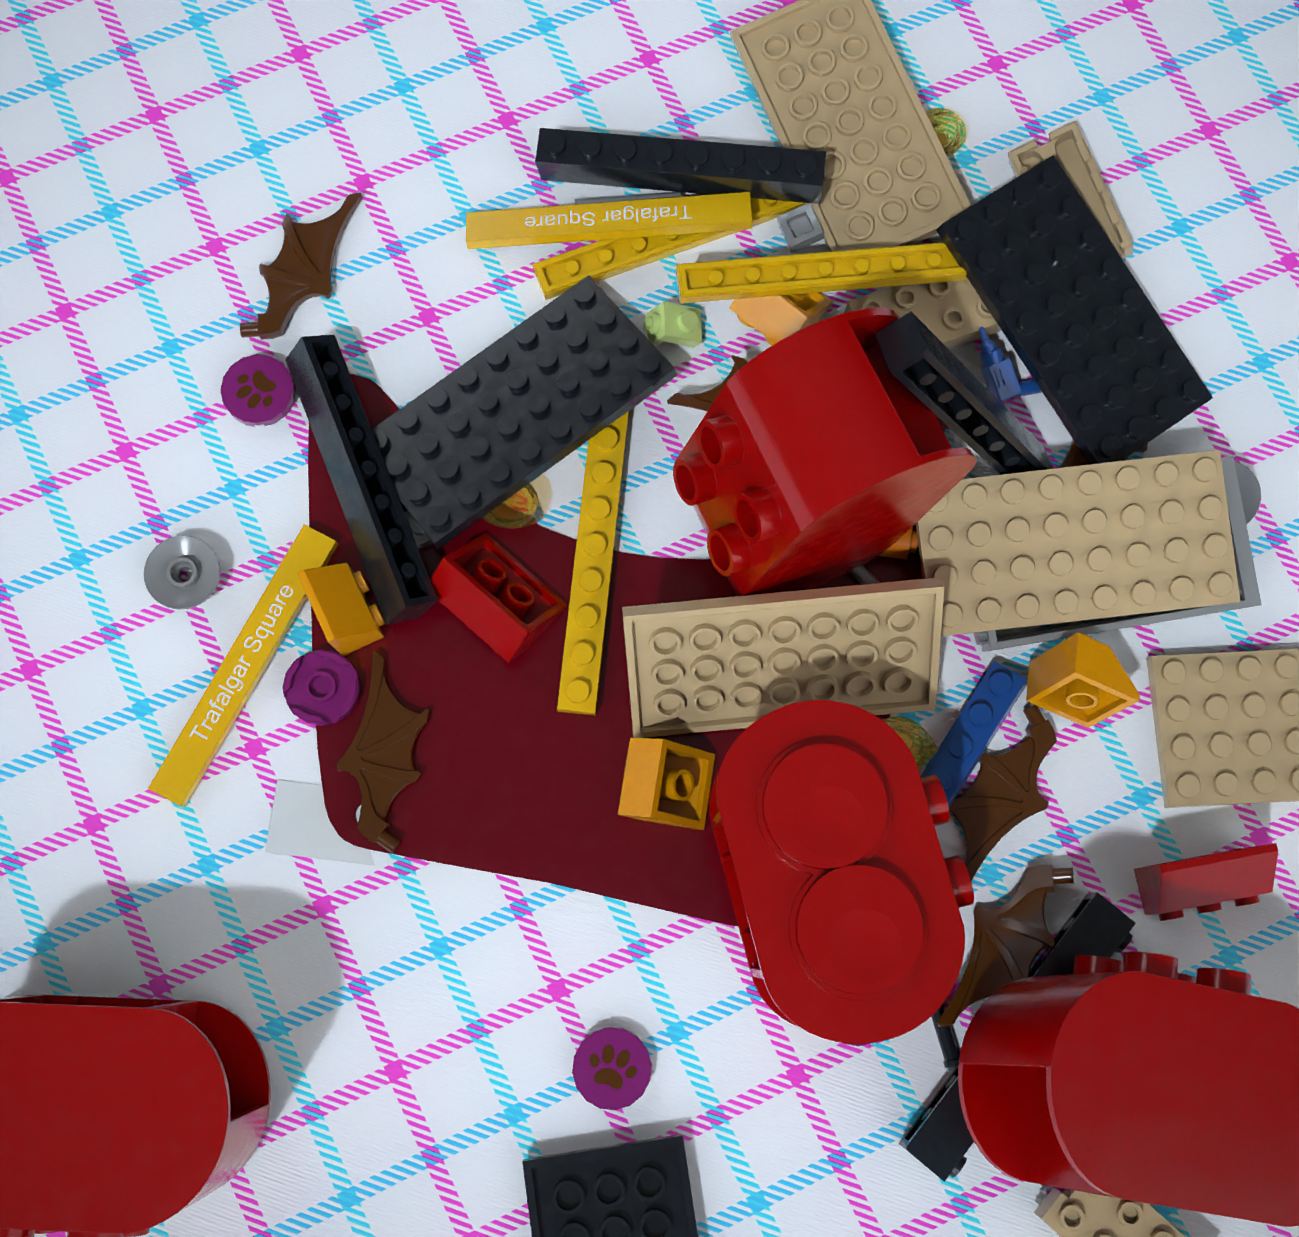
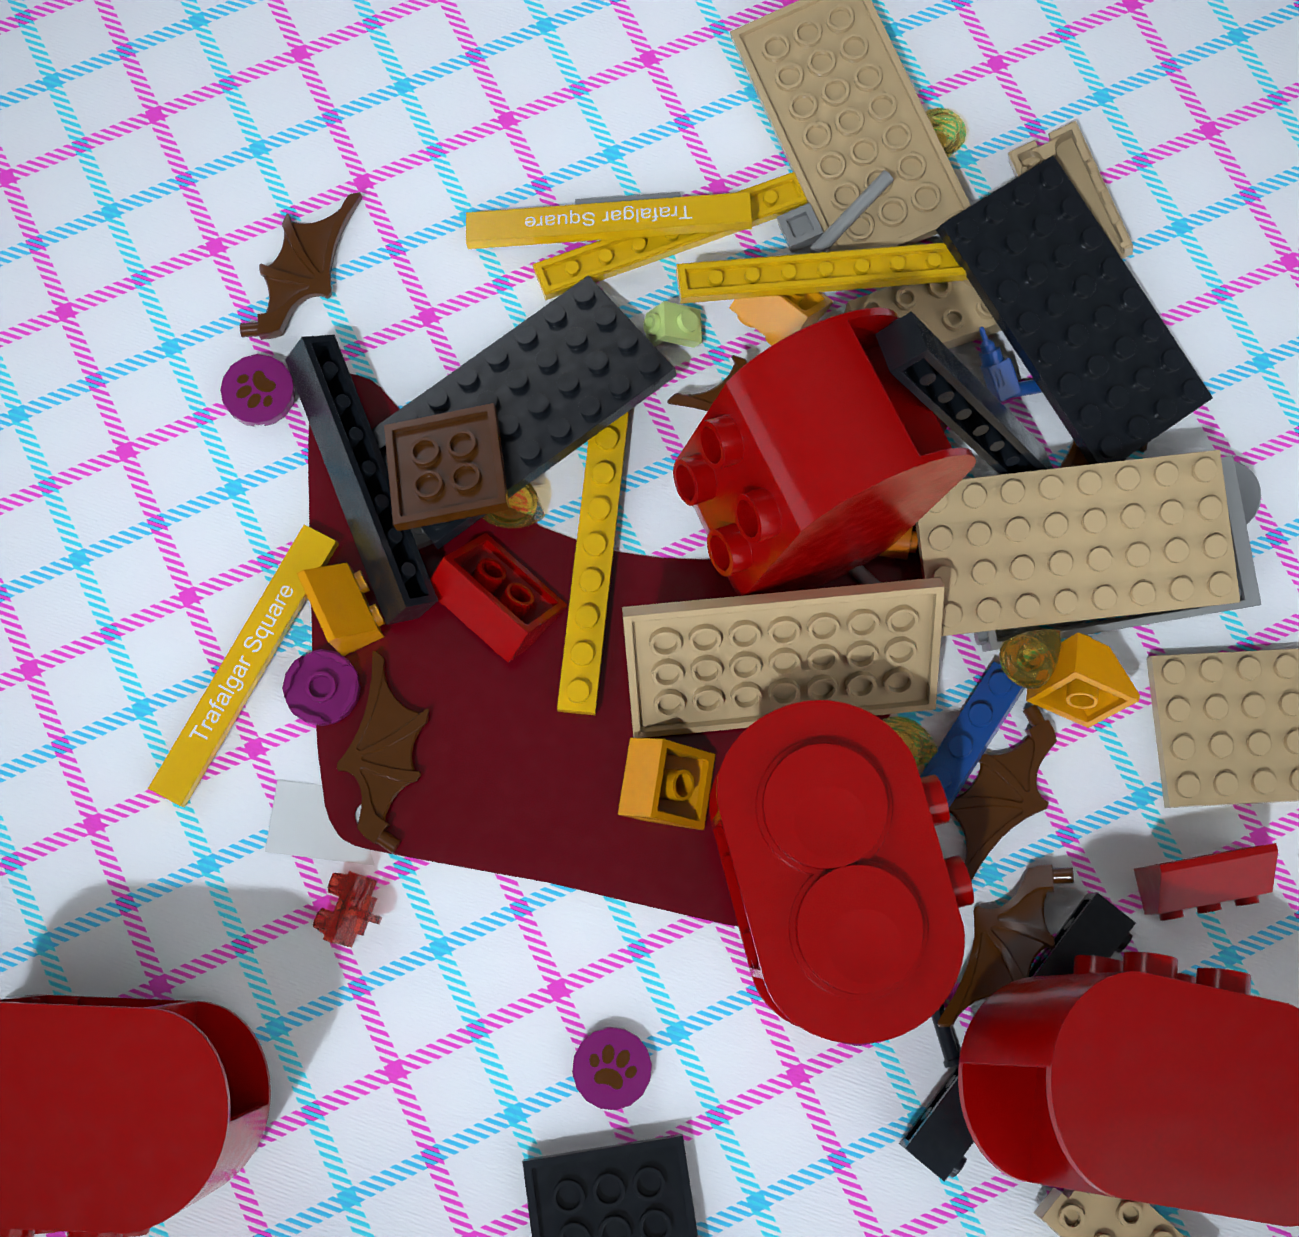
light grey dish [144,536,220,610] -> none
black brick [535,128,826,204] -> none
none -> clear red hips [313,871,382,948]
none -> reddish brown plate [384,403,510,531]
none -> light grey bar [809,170,894,253]
none -> clear yellow piece [999,629,1061,689]

